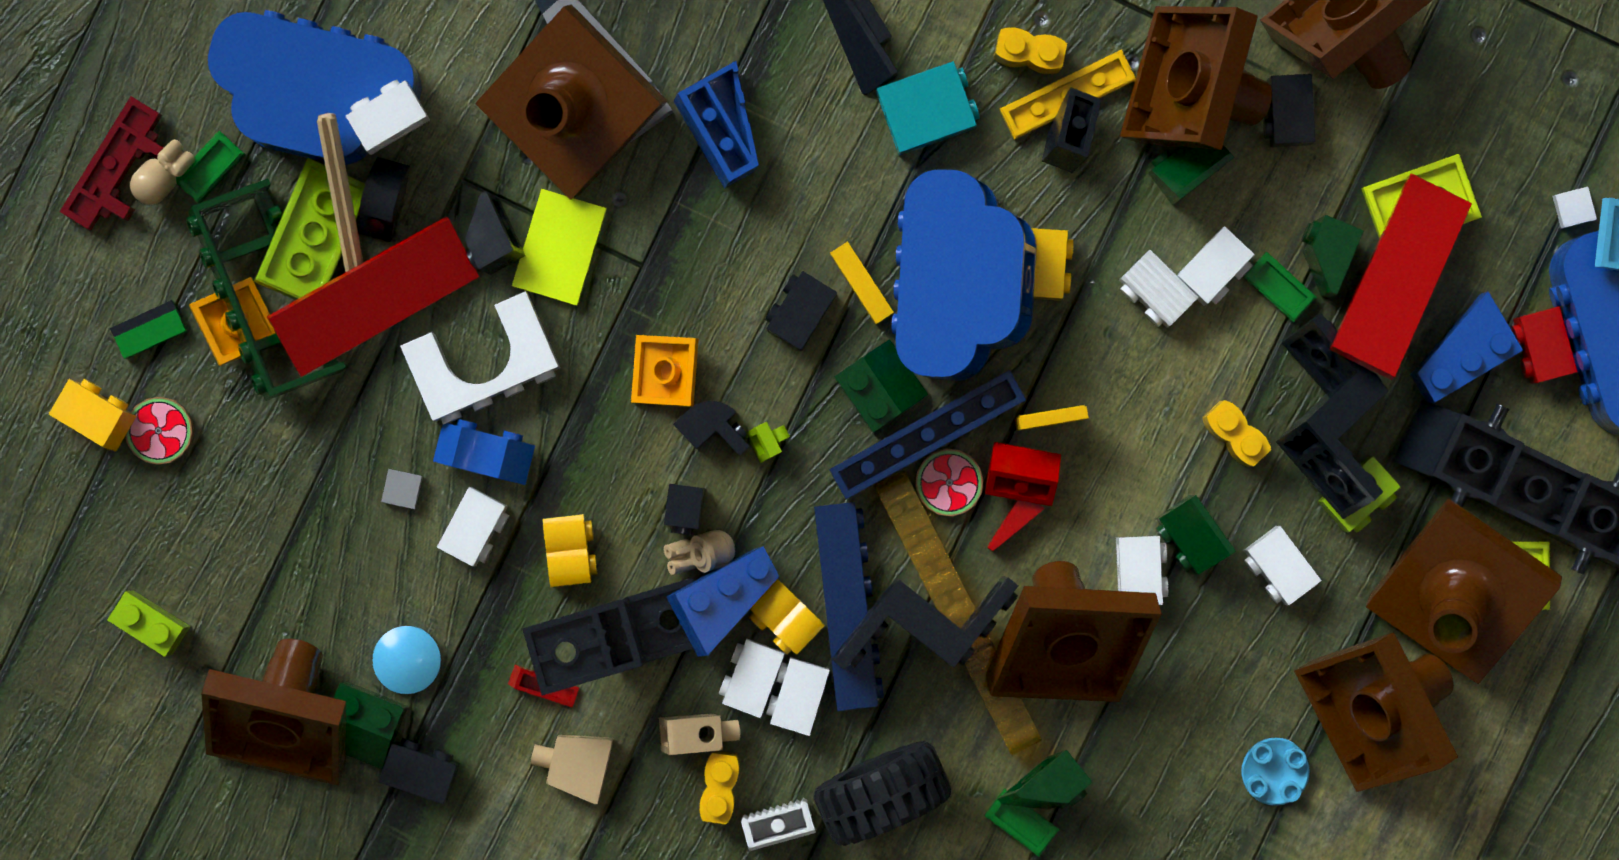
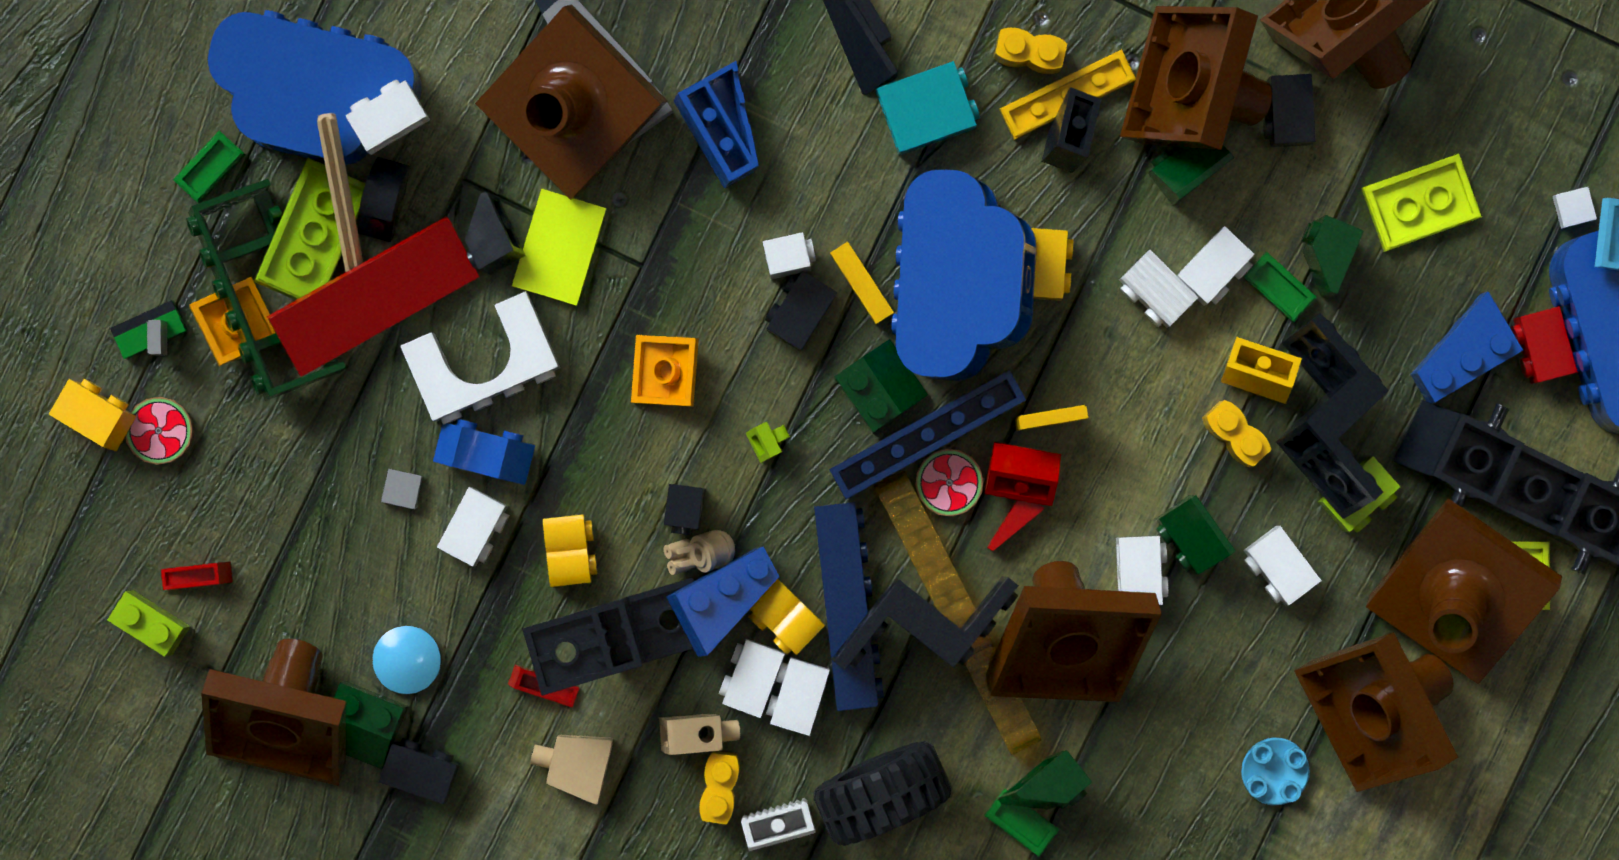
dark red hinge [59,96,163,230] -> none
tan piece [130,140,195,205] -> none
black brick [673,401,750,456] -> none
red tile [1329,173,1472,380] -> none
none -> light grey tile [147,320,167,356]
none -> red piece [161,561,233,590]
none -> white brick [763,232,816,280]
none -> yellow brick [1221,337,1302,404]

